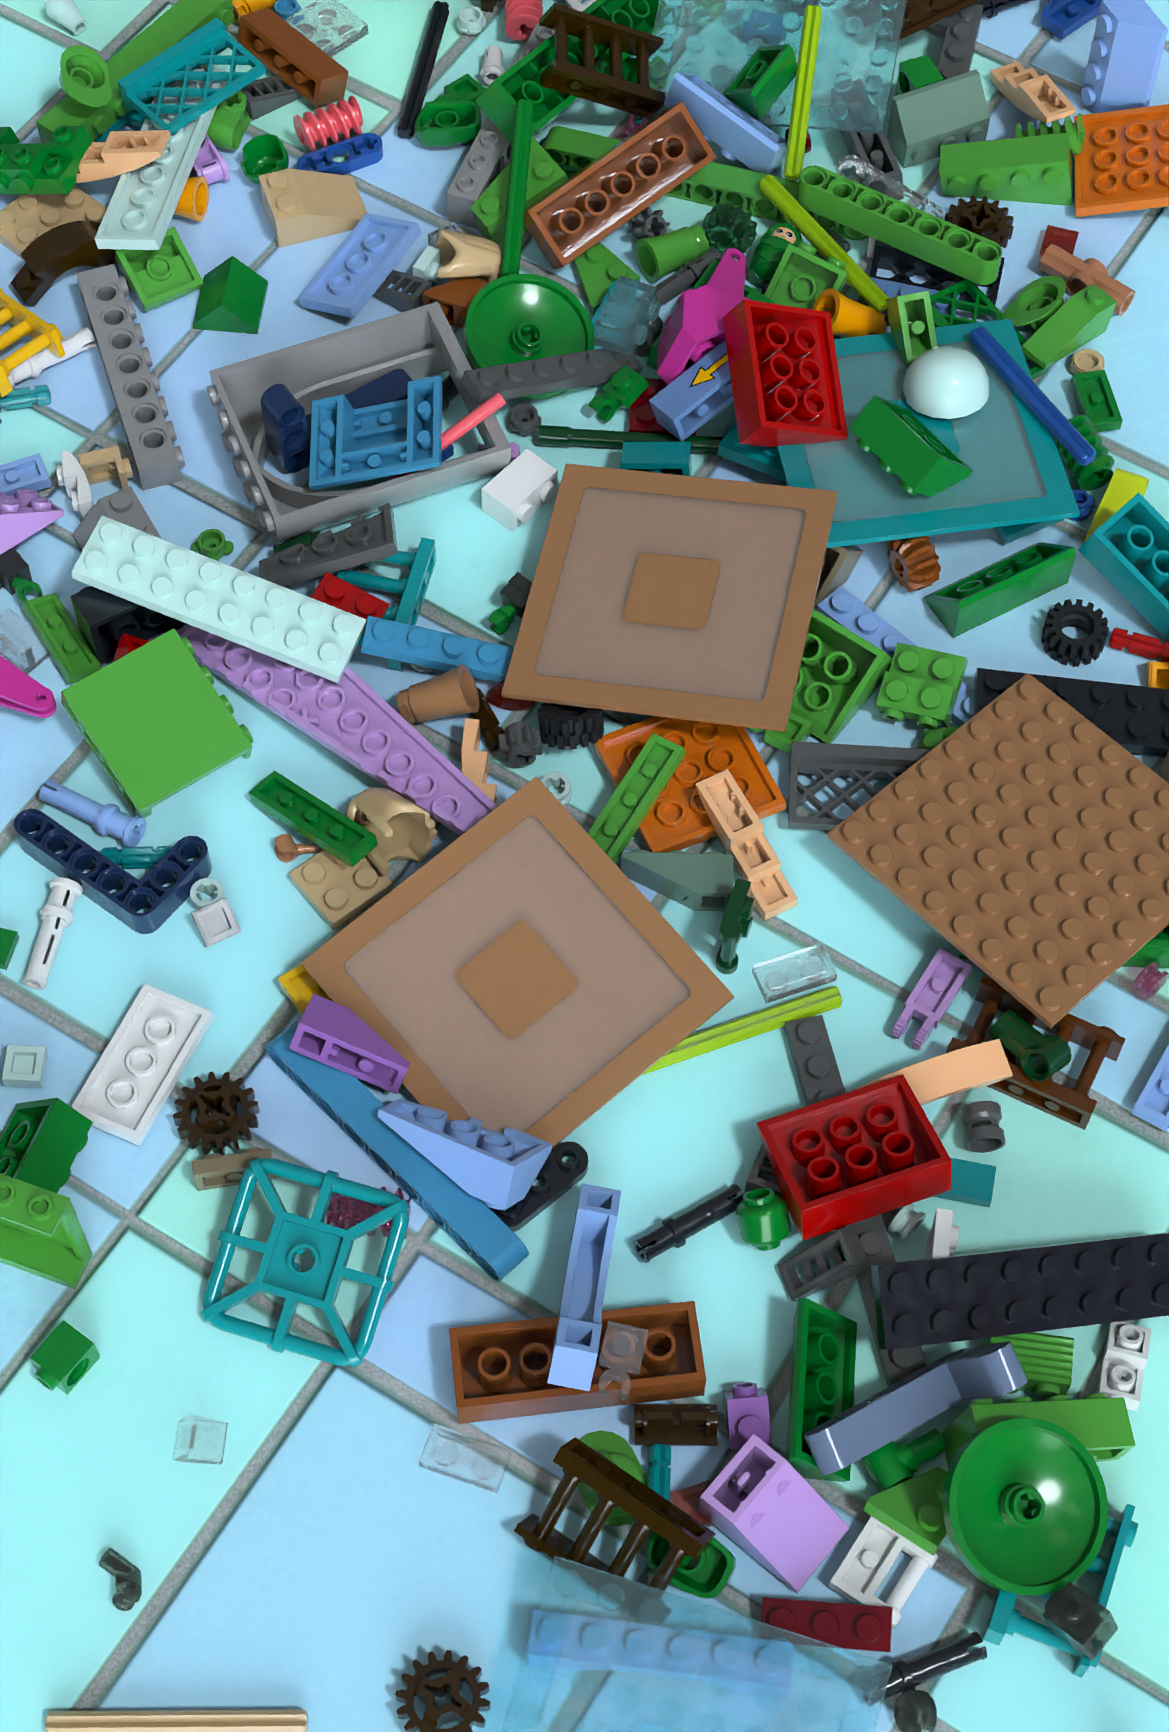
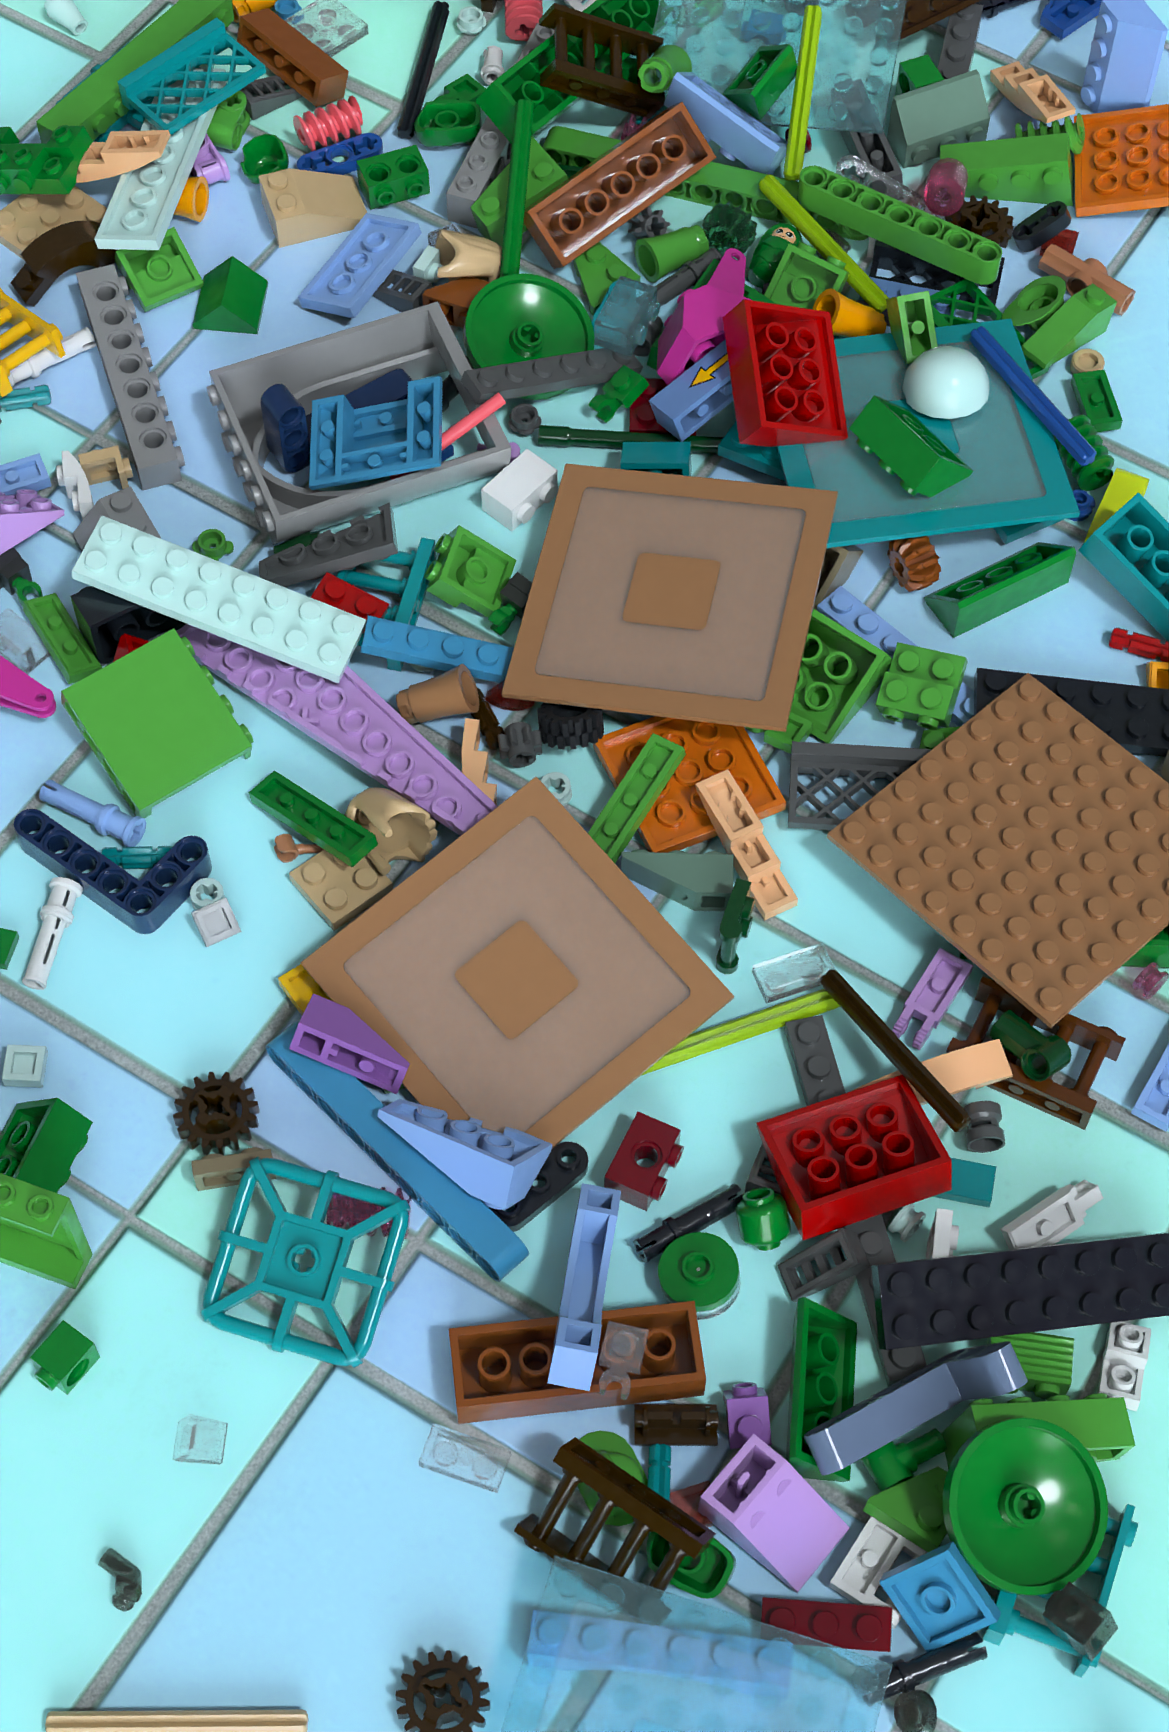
bright green piece [59,45,112,107] -> none
white plate [71,984,214,1146] -> none
black tyre [1041,599,1109,667] -> none
none -> green brick [356,145,430,210]
none -> bright green plate [424,525,516,618]
none -> dark red brick [604,1112,684,1211]
none -> bright green plant [638,45,692,93]
none -> green piece [658,1232,741,1320]
none -> dark brown axle [820,969,971,1132]
none -> dark azure plate [879,1541,1001,1653]
none -> clear pink piece [923,158,969,216]
none -> white hinge [1000,1180,1103,1250]
none -> black beam [1012,201,1071,252]

